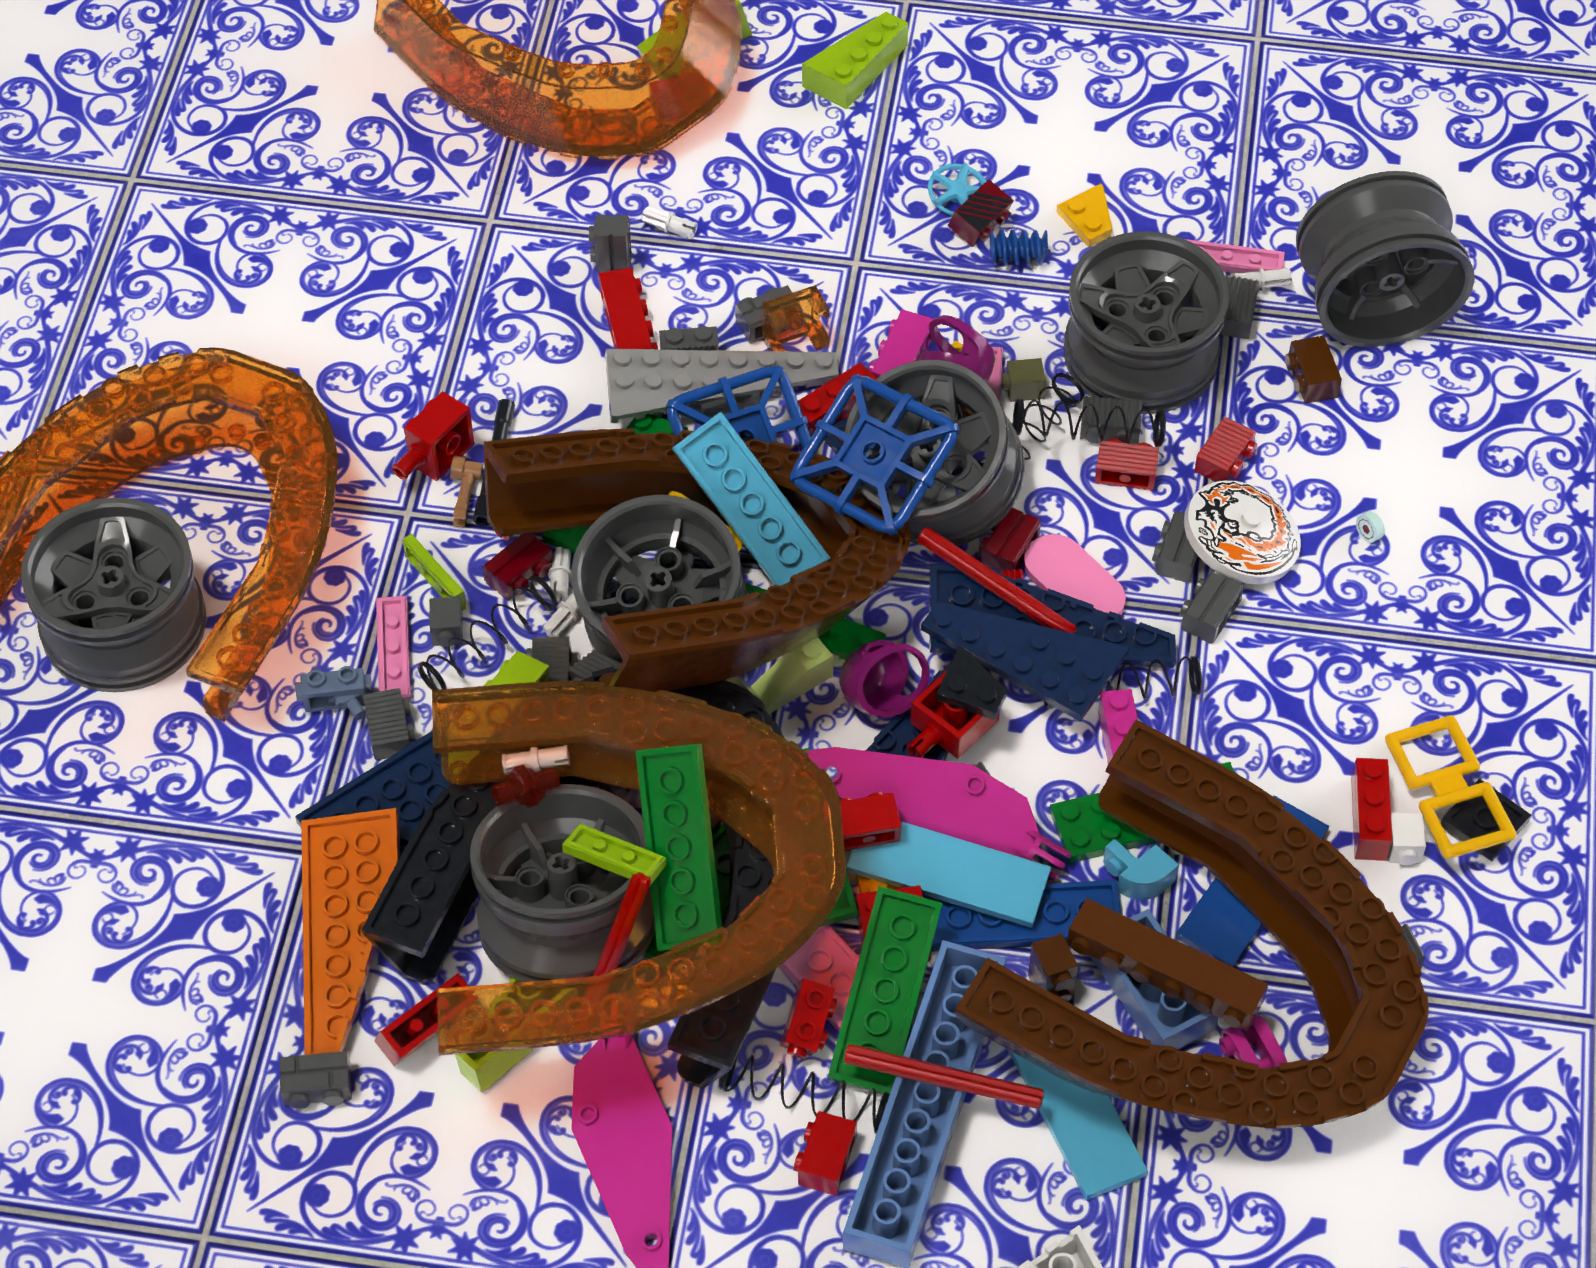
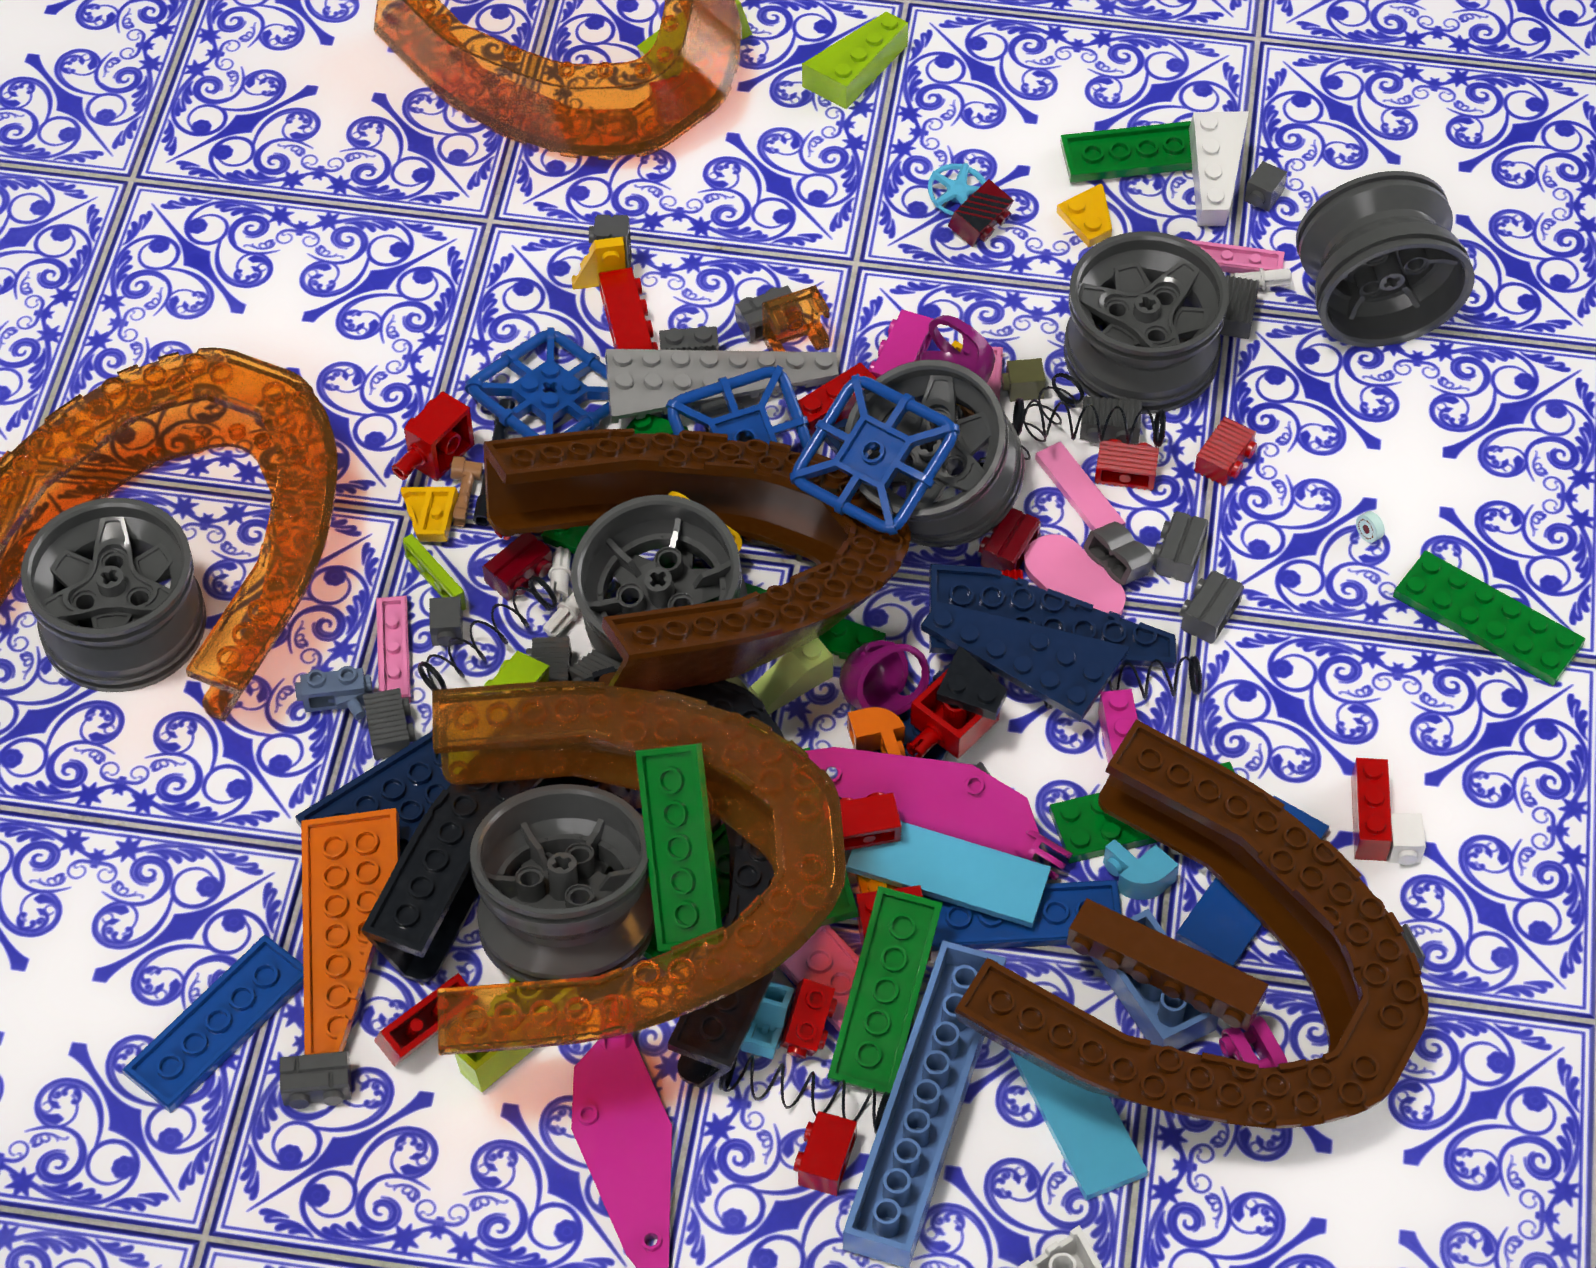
clear red axle [491,764,560,808] -> none
pin [502,744,570,775] -> none
lime tile [562,823,666,885] -> none
red axle [571,872,651,1041] -> none
white axle [641,206,698,240] -> none
medium azure tile [672,412,830,586] -> none
red axle [844,1044,1044,1109] -> none
red axle [917,527,1077,633] -> none
blue piece [990,229,1048,266] -> none
reddish brown brick [1028,933,1078,1002] -> none
dish [1184,480,1301,584] -> none
reddish brown brick [1285,335,1342,403] -> none
yellow bar [1385,715,1517,859] -> none
black plate [1440,778,1532,862] -> none
none -> blue tile [122,935,304,1114]
none -> yellow wing [400,487,459,542]
none -> blue plate [465,327,610,437]
none -> yellow wing [571,237,626,290]
none -> medium azure brick [741,982,795,1059]
none -> orange brick [847,707,906,756]
none -> bright pink tile [1035,441,1126,531]
none -> green plate [1060,121,1192,183]
none -> dark grey brick [1083,521,1155,585]
none -> white wedge [1189,111,1249,227]
none -> dark grey brick [1244,161,1287,212]
none -> green plate [1393,550,1586,686]

